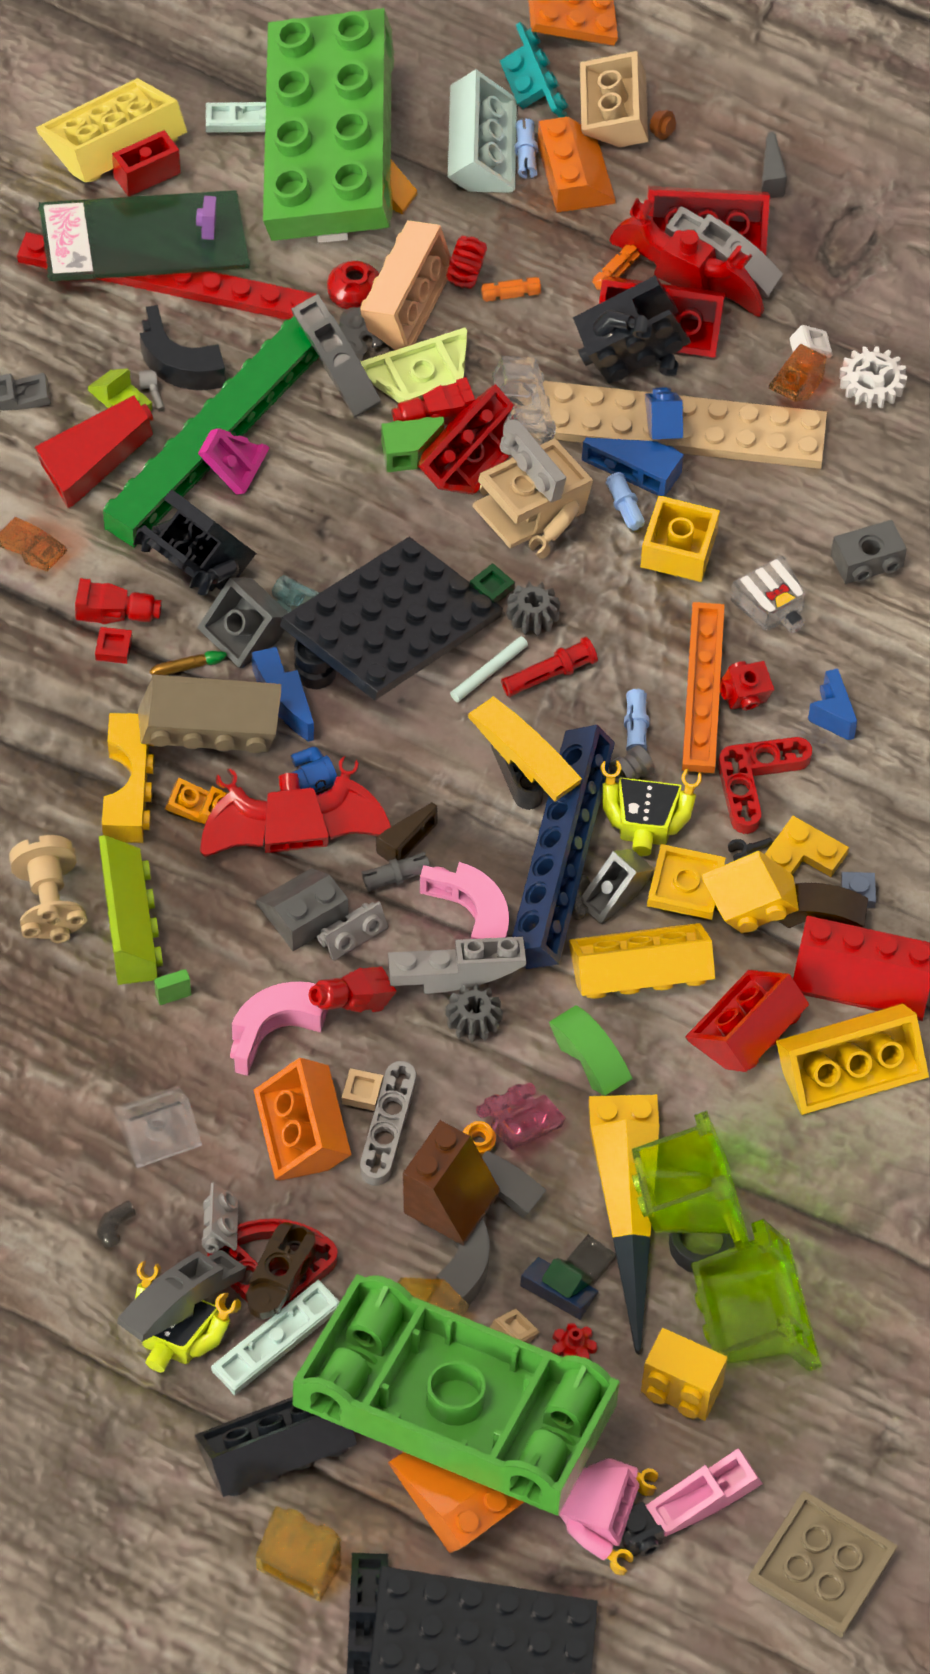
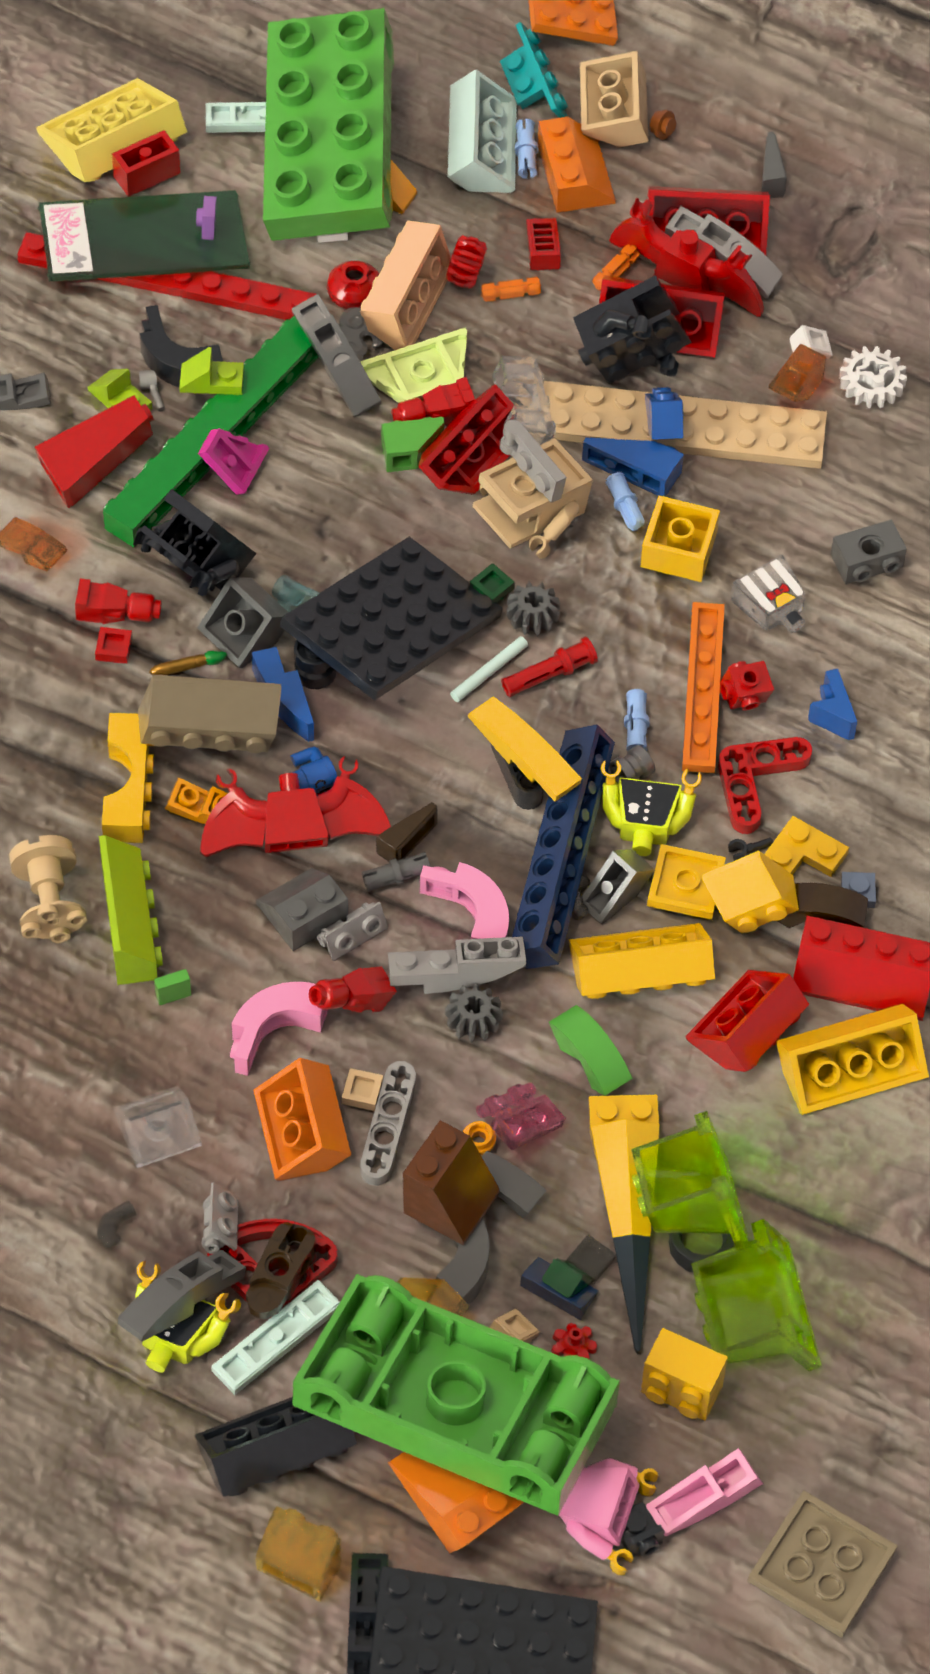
none -> lime slope [179,347,244,395]
none -> red slope [526,218,561,270]

